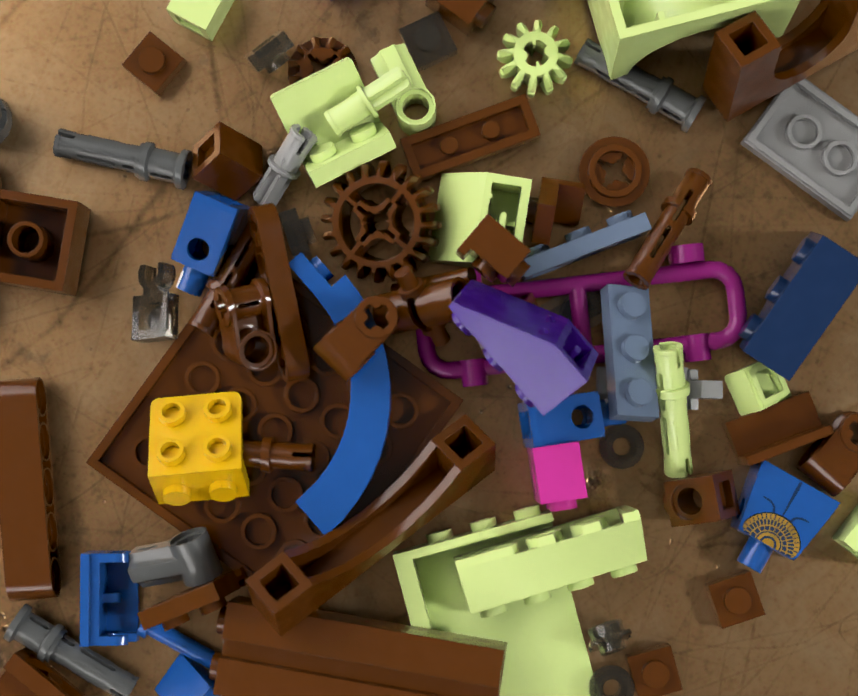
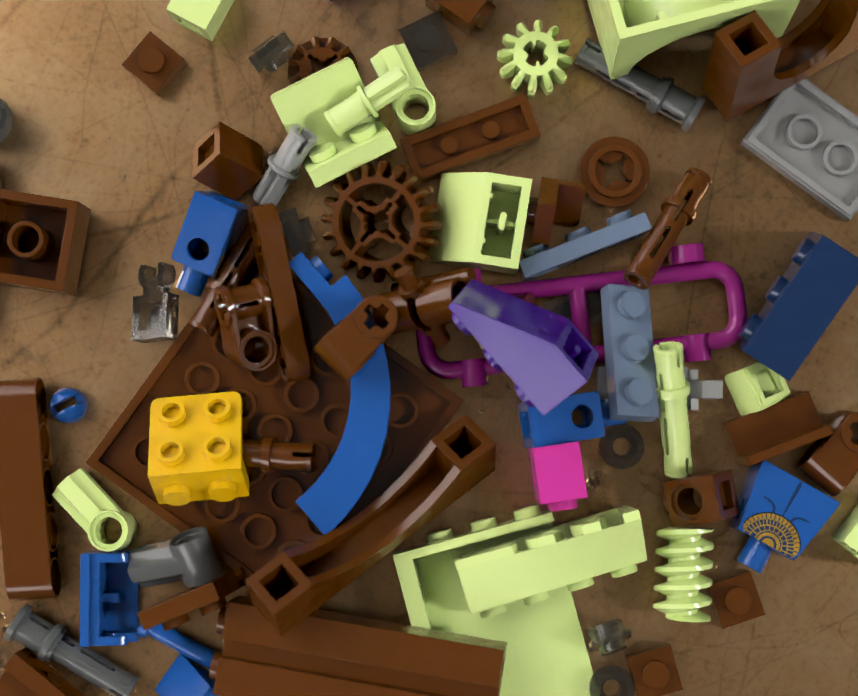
dark grey pin [53,128,193,190] -> none
reddish brown brick [456,214,531,288] -> none
none -> blue hinge [49,387,88,423]
none -> yellowish green piece [52,468,138,552]
none -> yellowish green piece [653,526,715,622]

